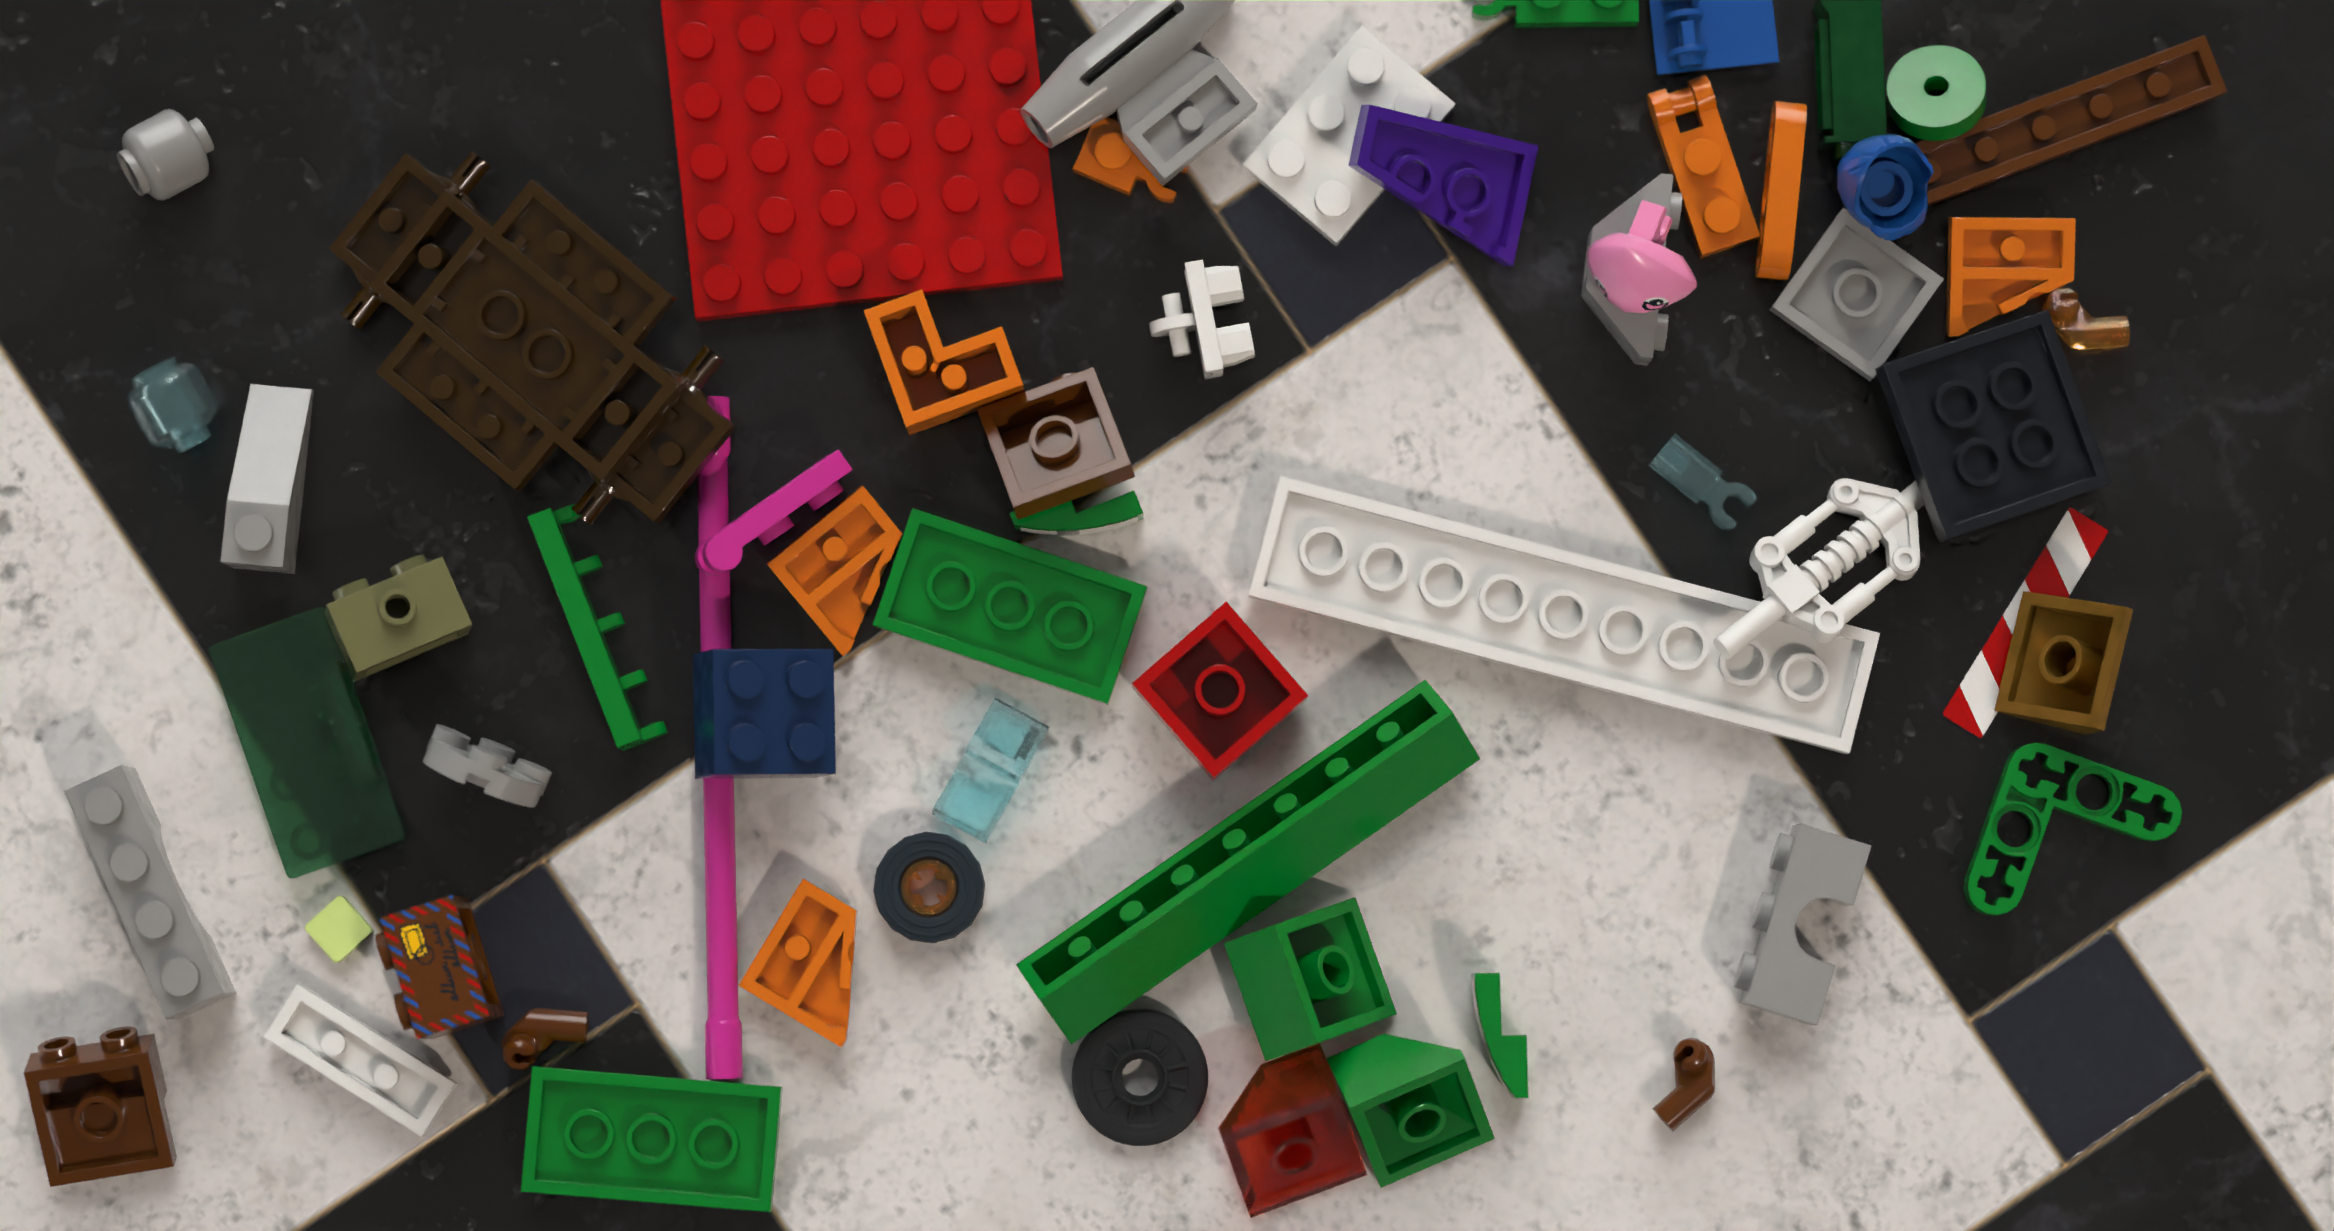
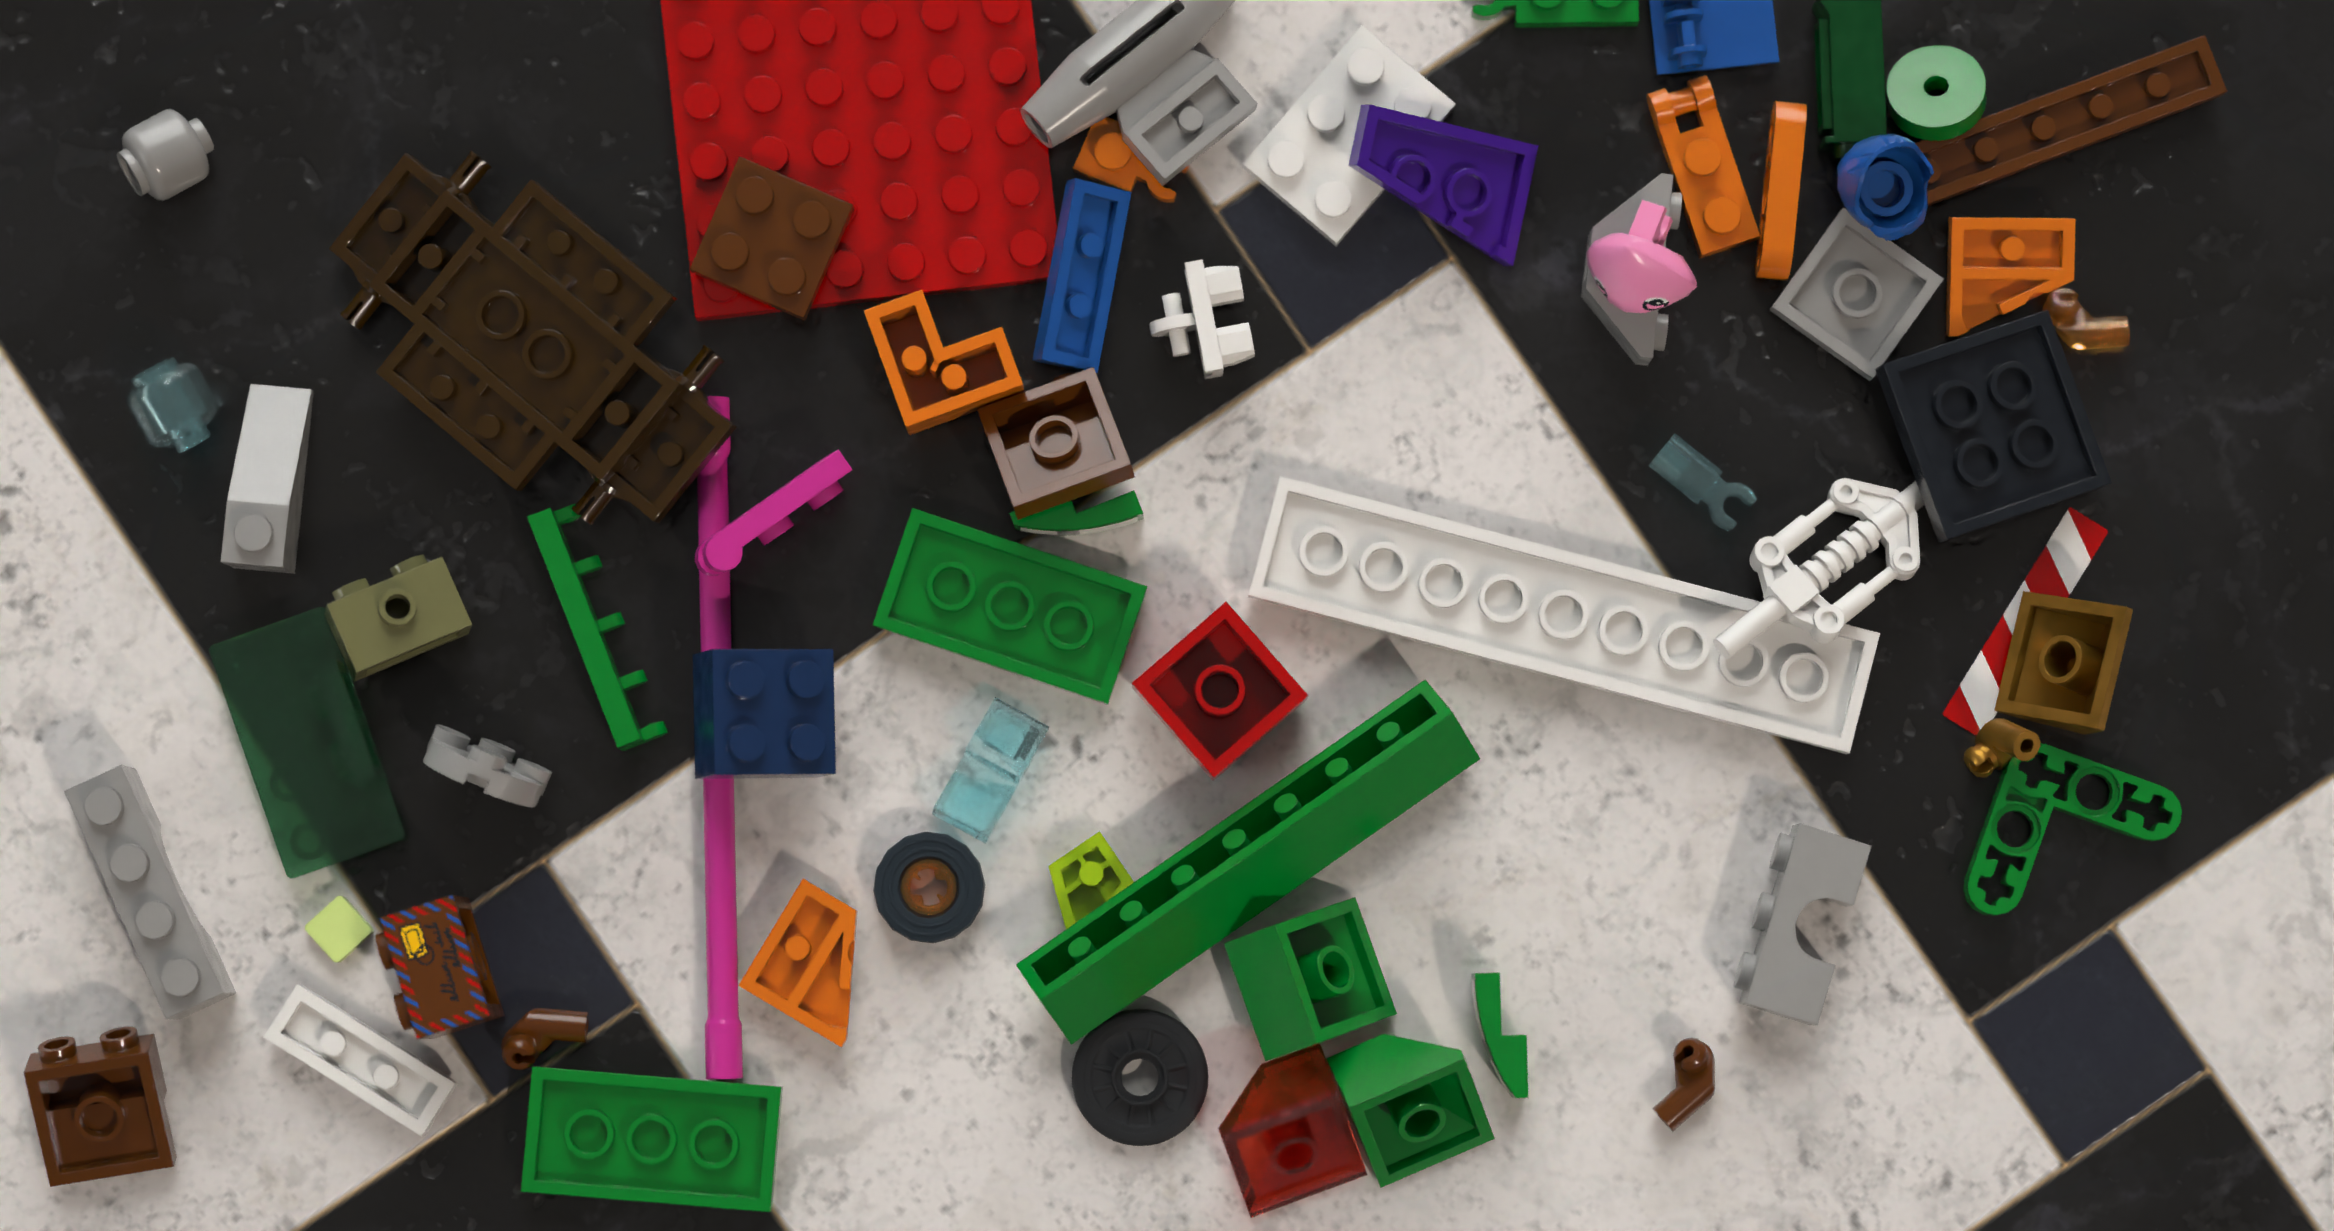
orange wing [766,485,902,656] -> none
none -> reddish brown plate [690,156,854,321]
none -> blue plate [1032,178,1132,373]
none -> lime piece [1048,831,1134,929]
none -> pearl gold arm [1964,718,2040,778]

